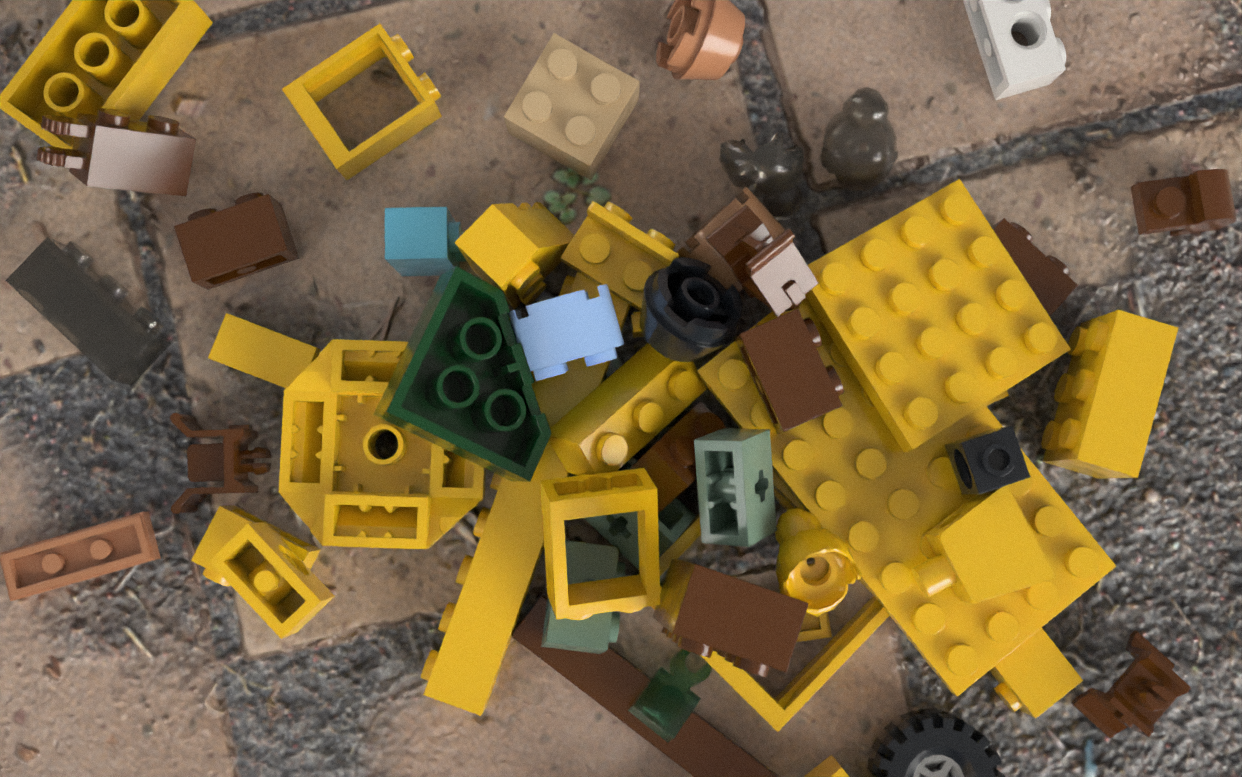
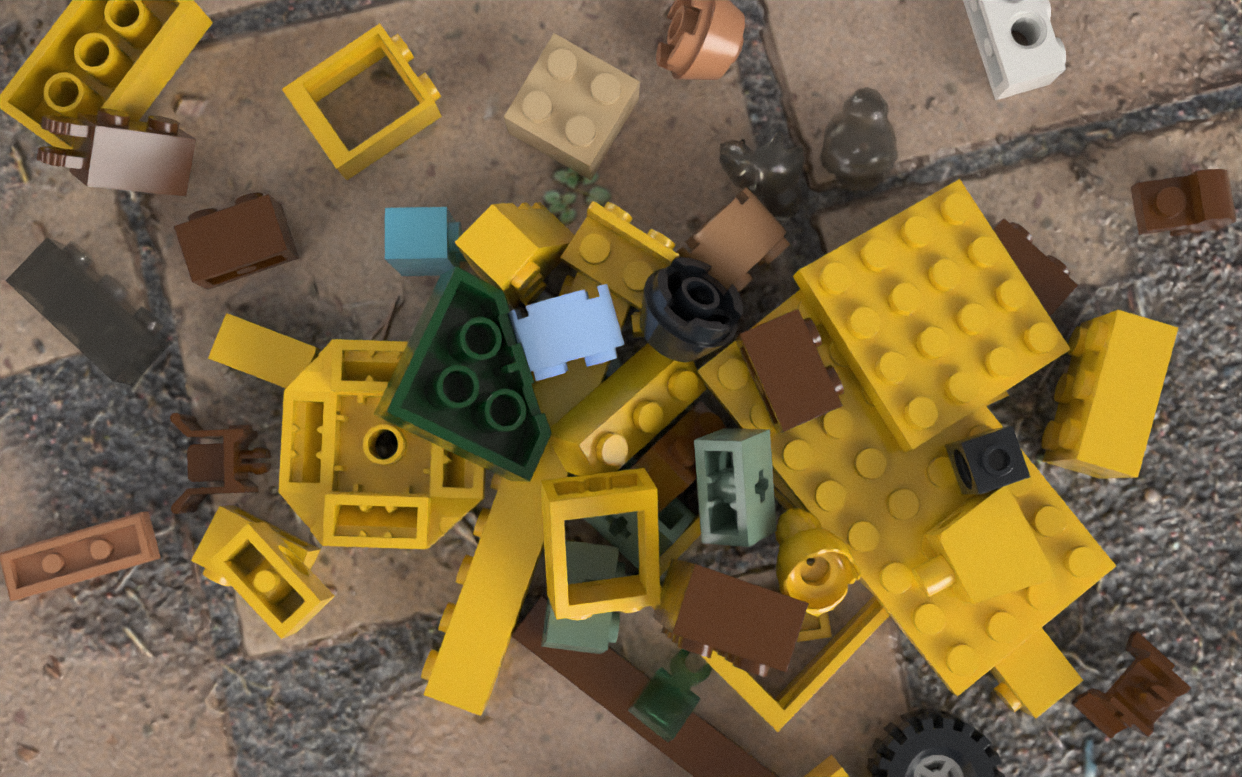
reddish brown piece [705,205,819,317] -> none

